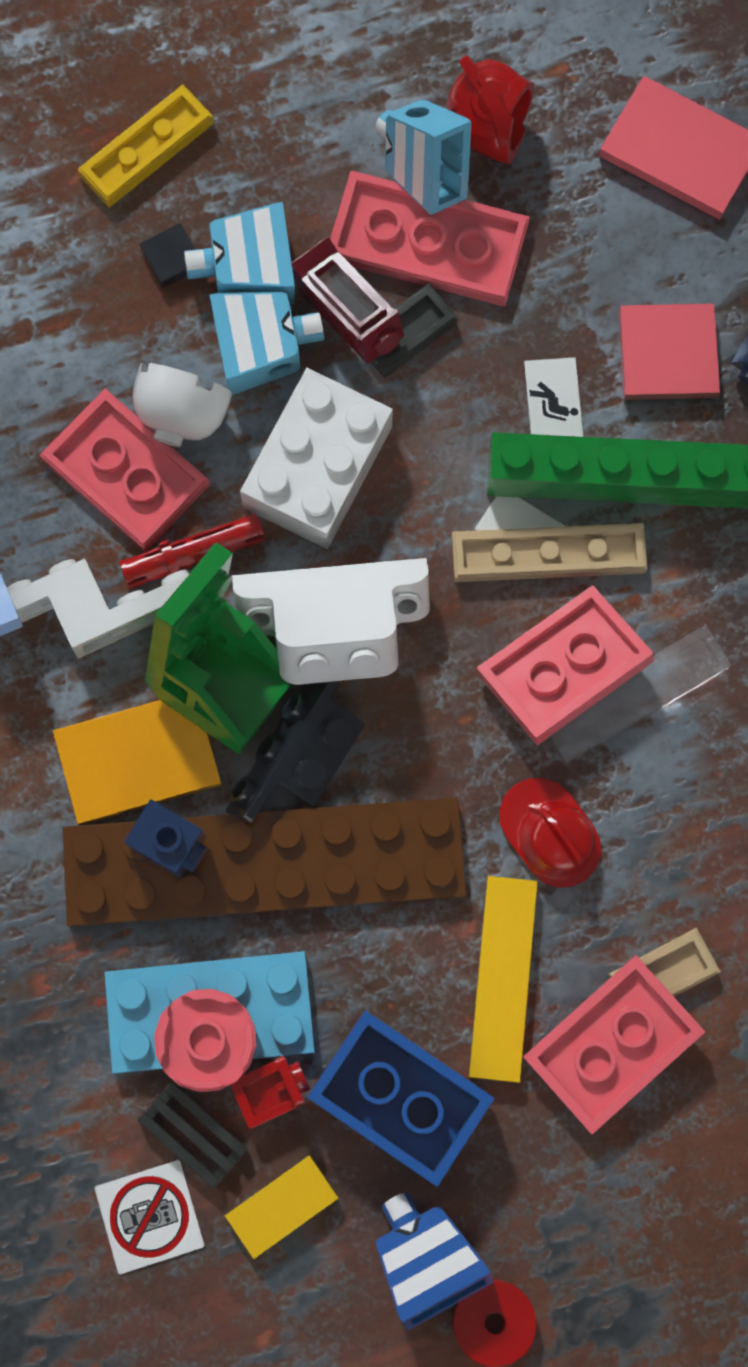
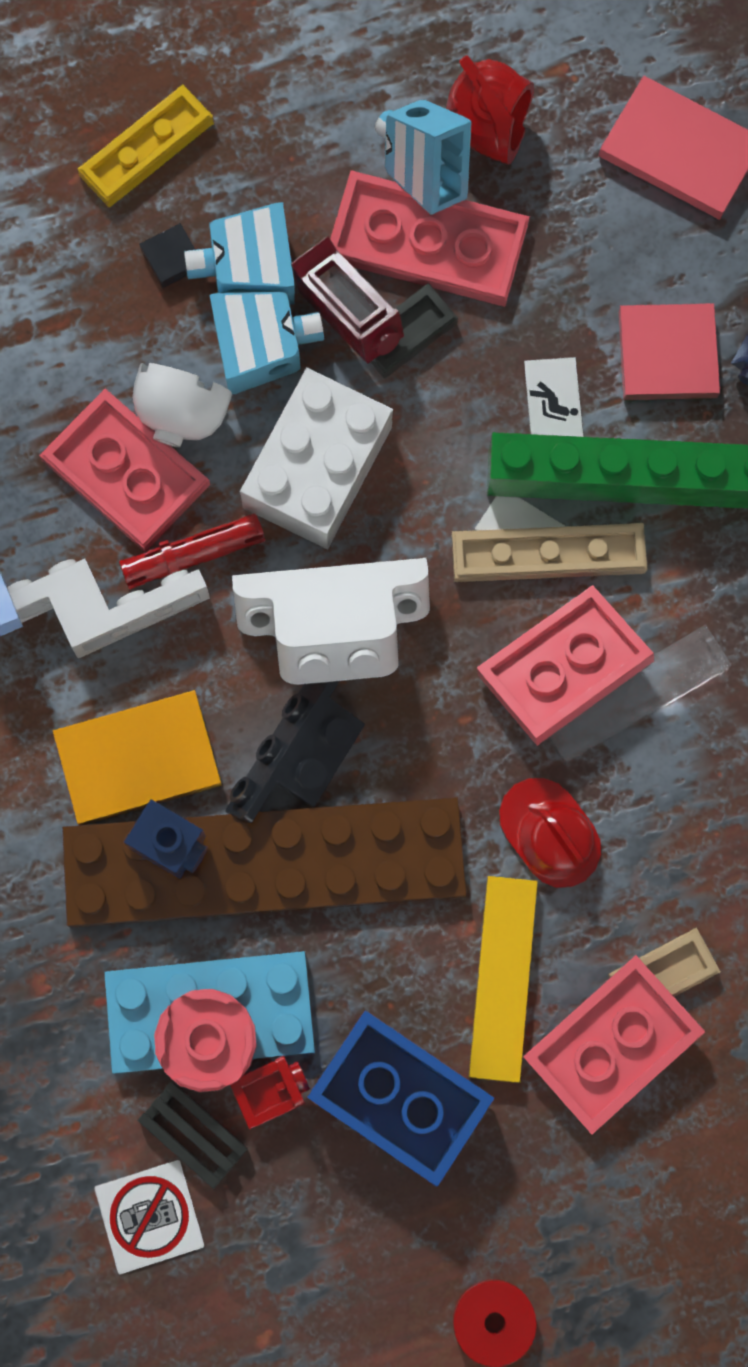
green bracket [145,542,295,755] -> none
yellow tile [225,1155,338,1259] -> none
torso [375,1192,494,1331] -> none

